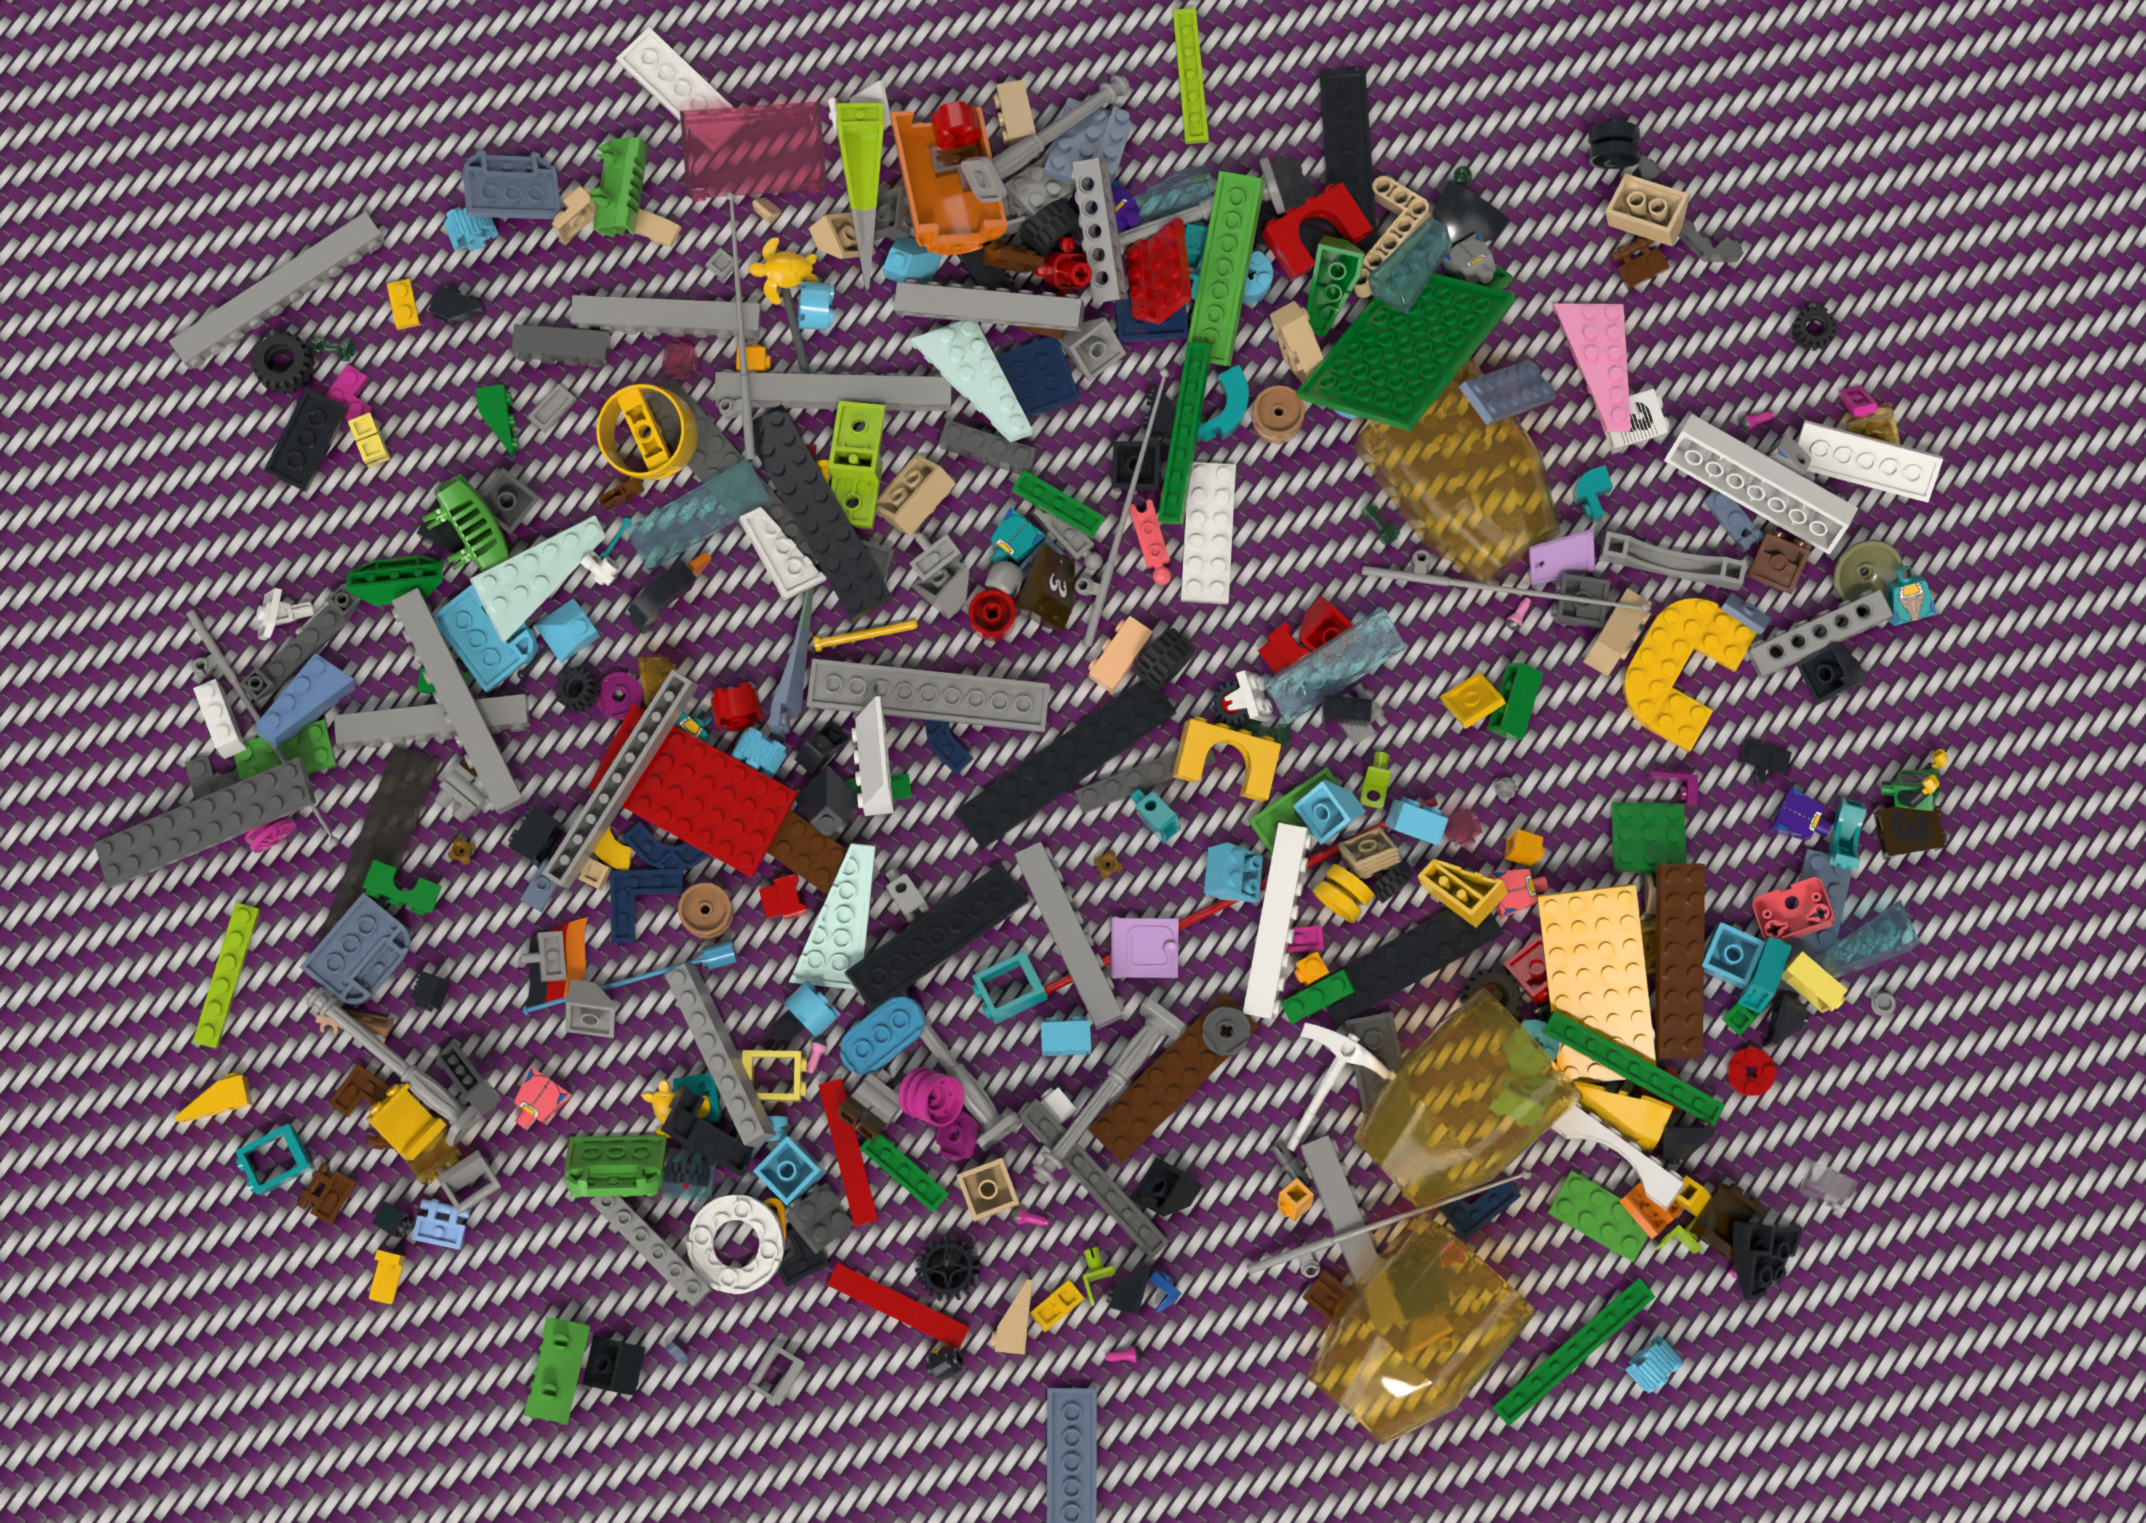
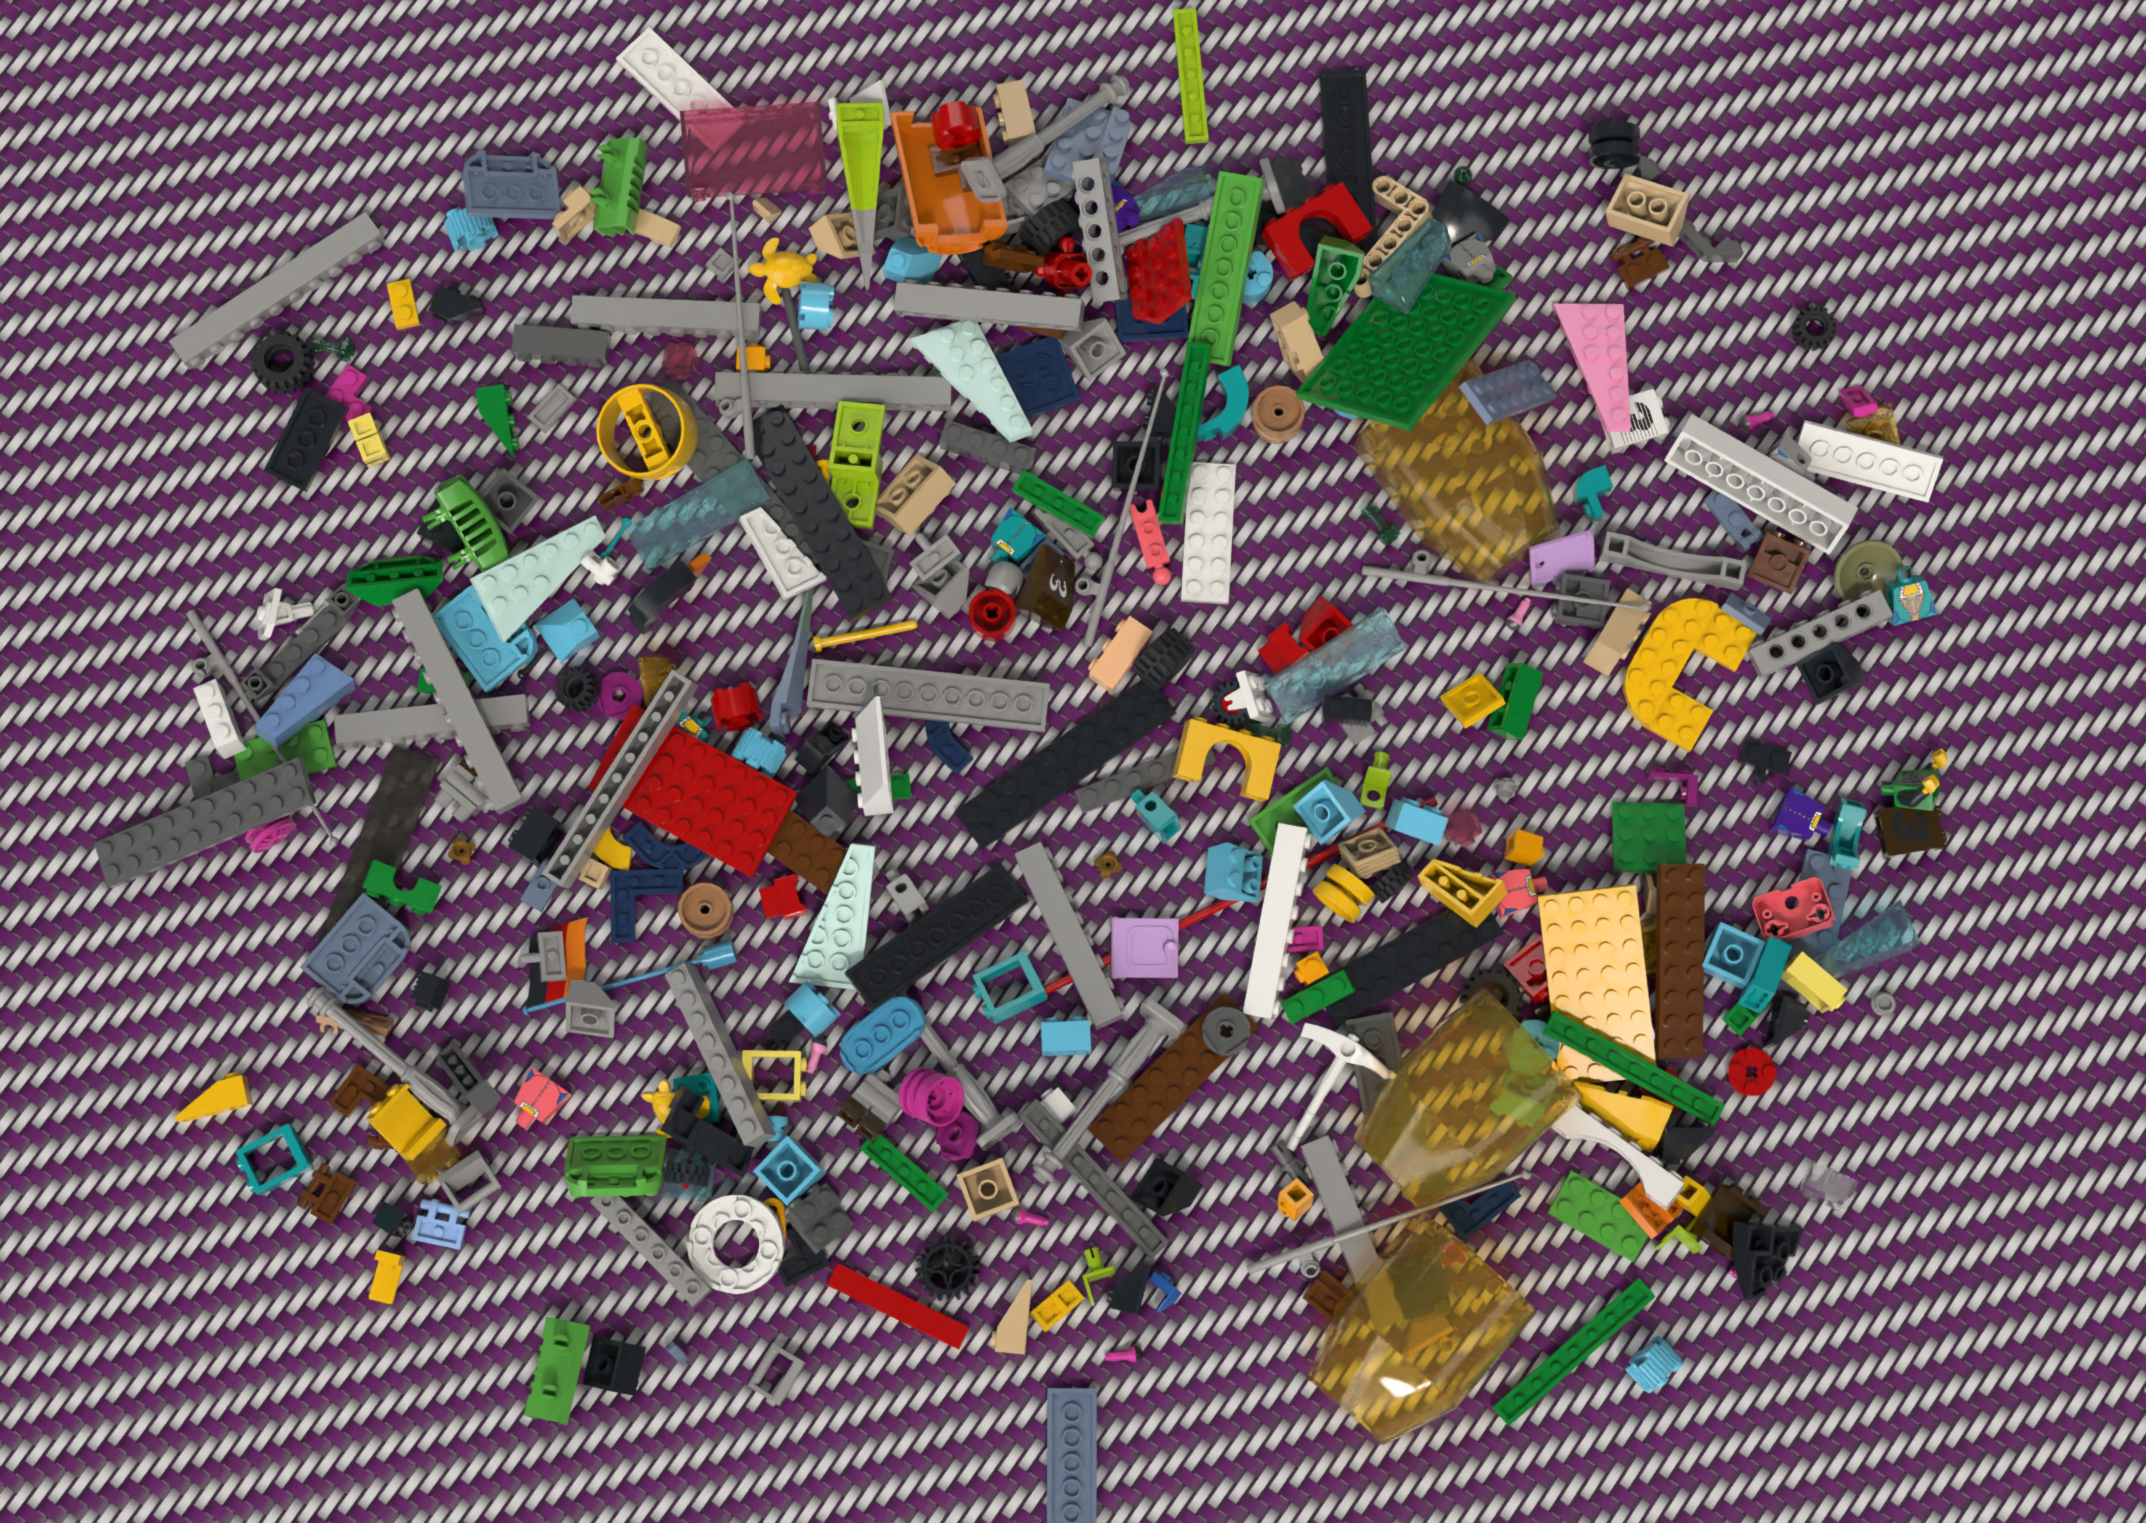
lime plate [193,903,260,1049] -> none
red tile [818,1078,878,1227] -> none
black head [926,1345,964,1381] -> none

